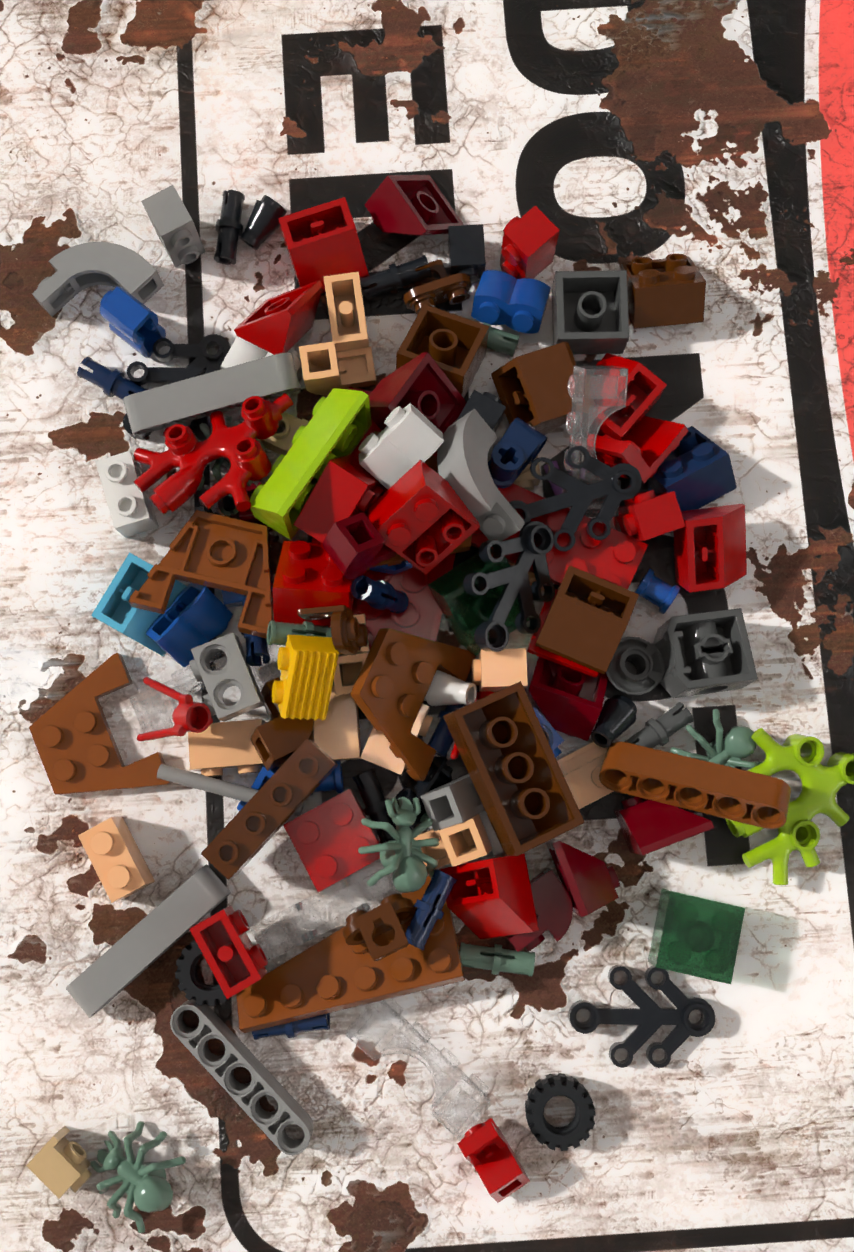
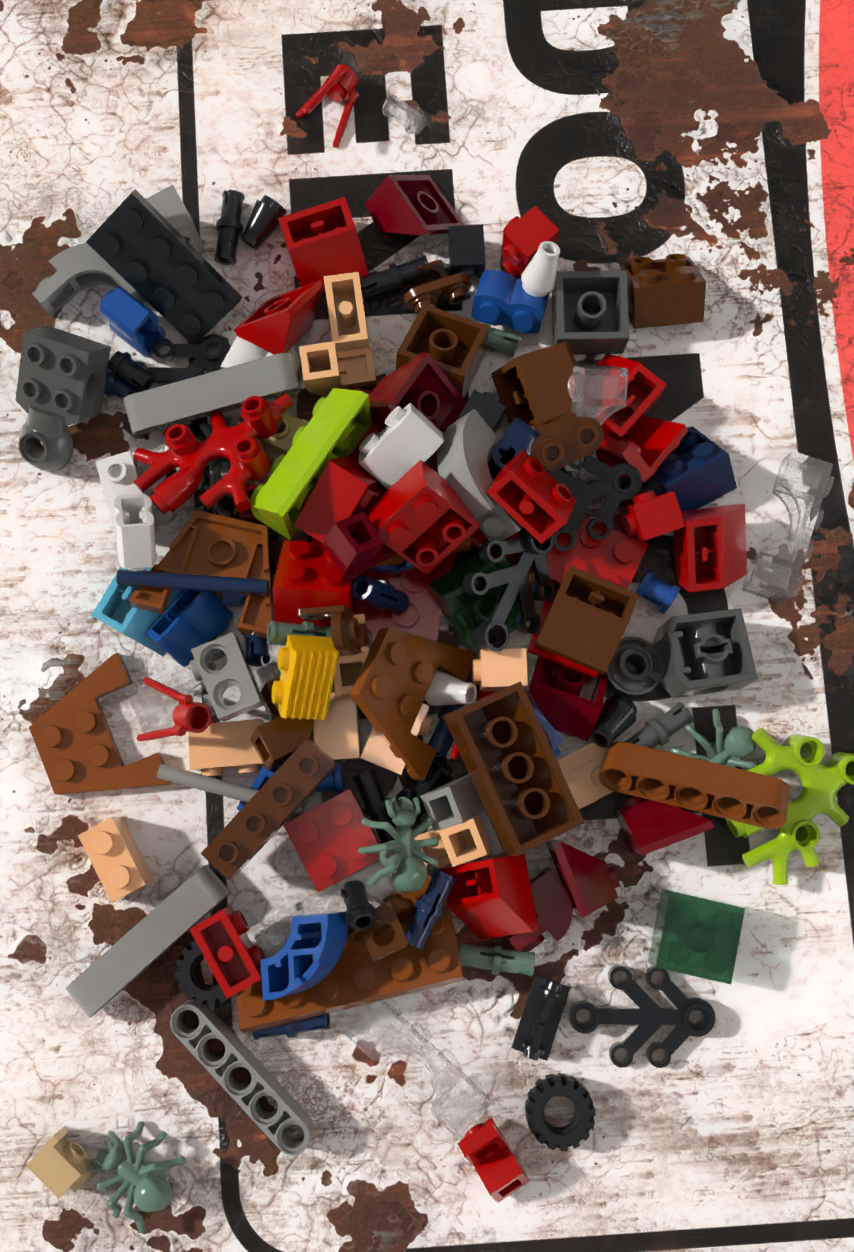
none -> dark grey brick [15,325,111,472]
none -> black plate [86,189,242,344]
none -> black pin [107,351,156,392]
none -> white brick [114,494,156,571]
none -> dark blue bar [116,570,269,595]
none -> blue brick [260,911,349,1001]
none -> red plant [296,64,360,148]
none -> black pin [341,880,377,931]
none -> clear pin [382,94,427,134]
none -> red brick [486,450,577,544]
none -> black hinge [511,974,571,1061]
none -> white cone [521,241,560,297]
none -> reddish brown bracket [530,411,603,471]
none -> clear arch [741,451,834,604]

